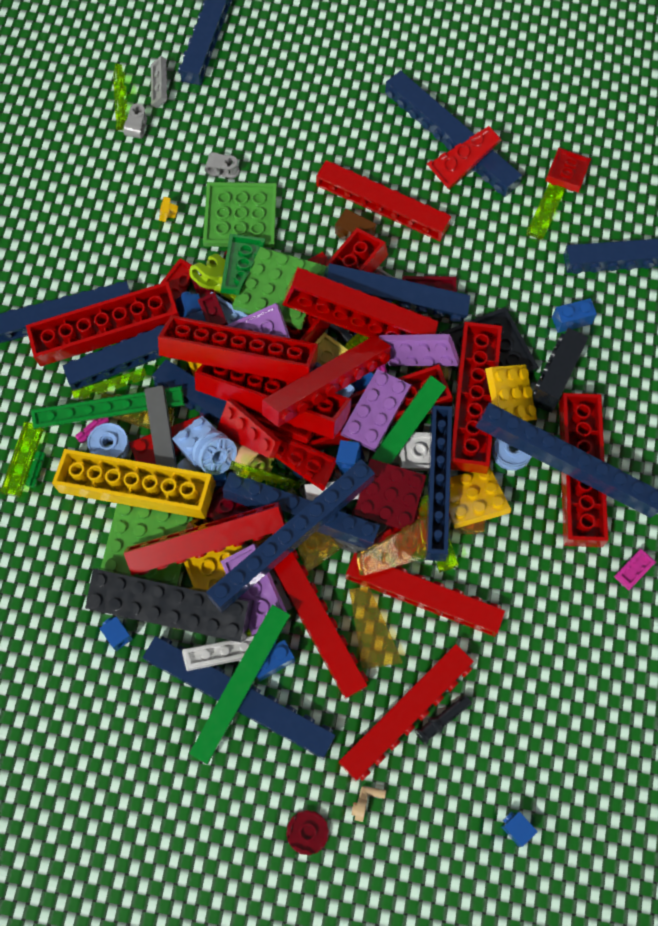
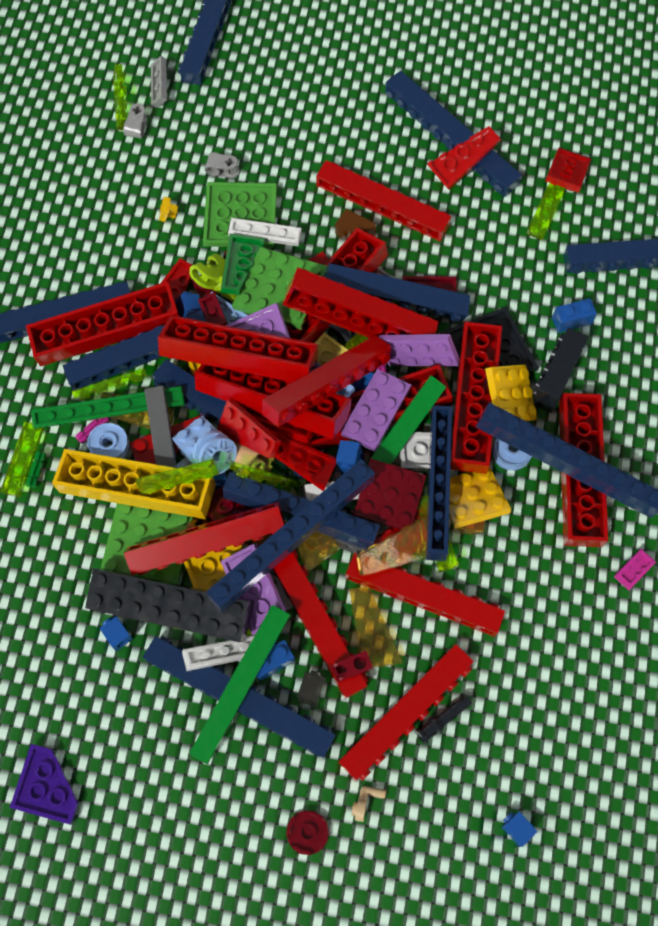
none -> dark purple plate [9,744,79,825]
none -> clear neon green plate [135,459,219,494]
none -> white tile [228,218,302,246]
none -> clear smoke brick [297,670,325,708]
none -> dark red leg [331,650,374,682]

